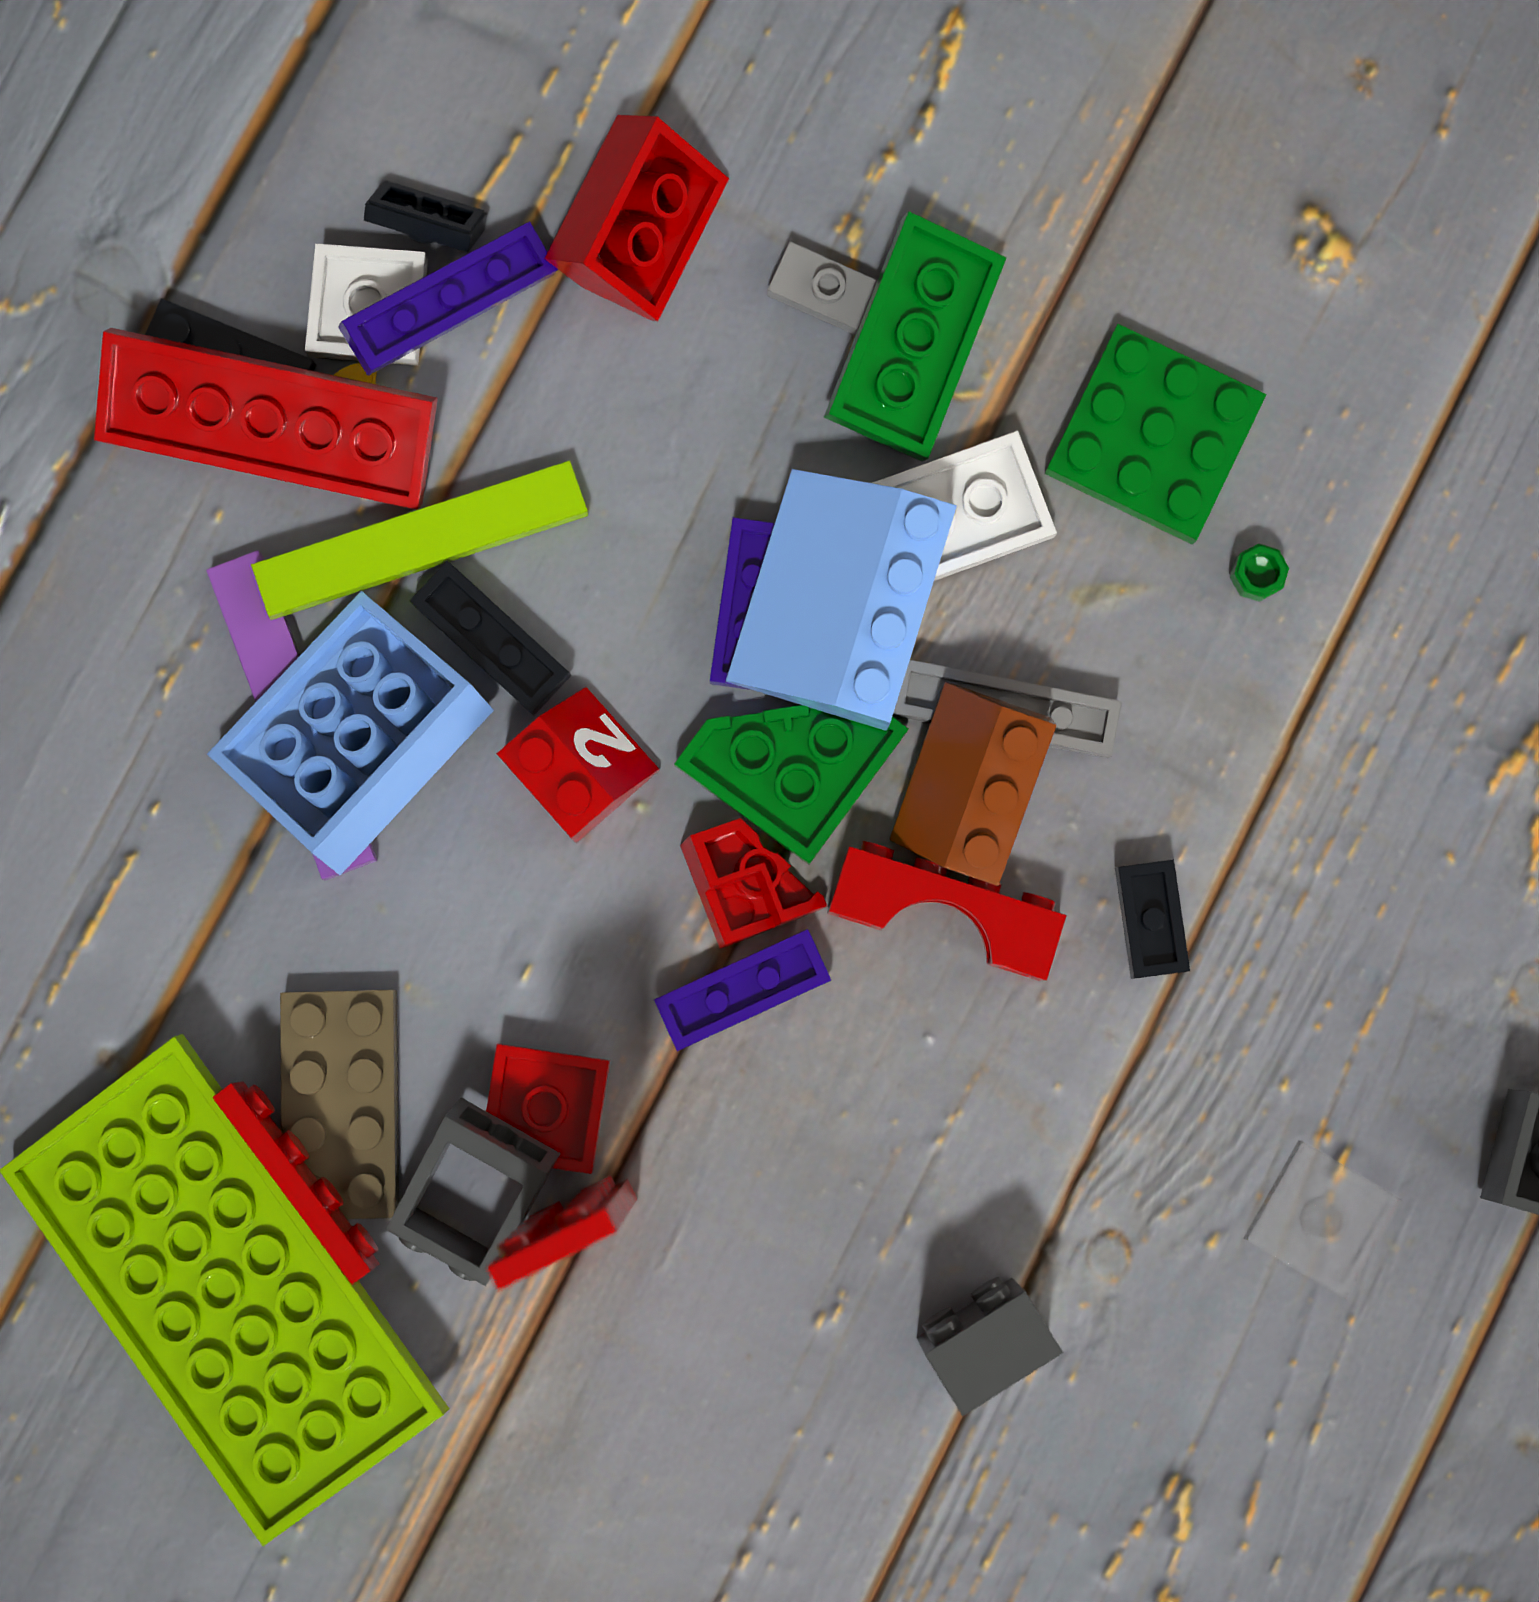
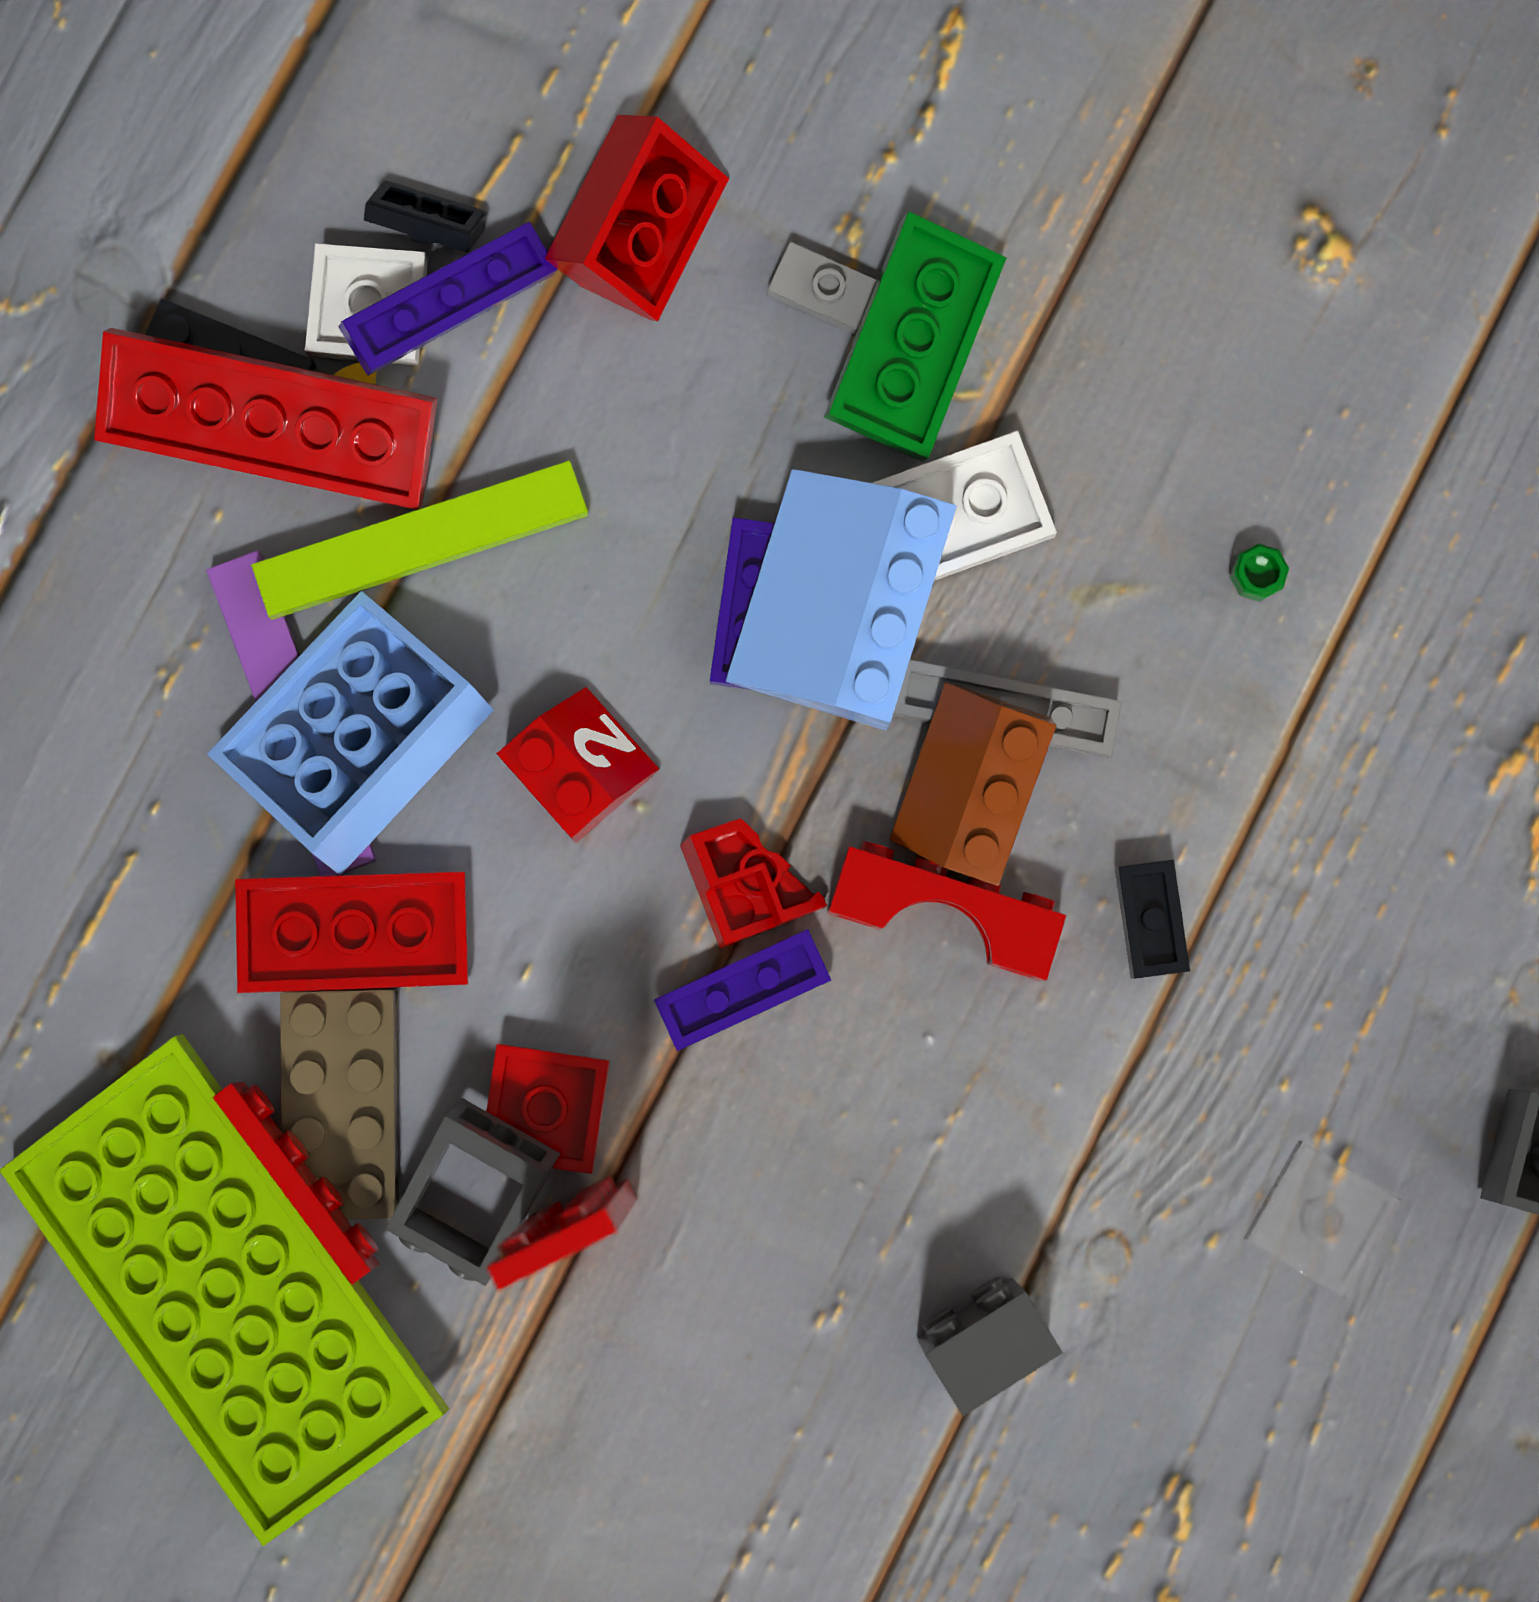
black plate [409,560,571,716] -> none
green plate [674,705,909,865] -> none
green plate [1044,324,1267,545] -> none
none -> red plate [235,872,469,993]

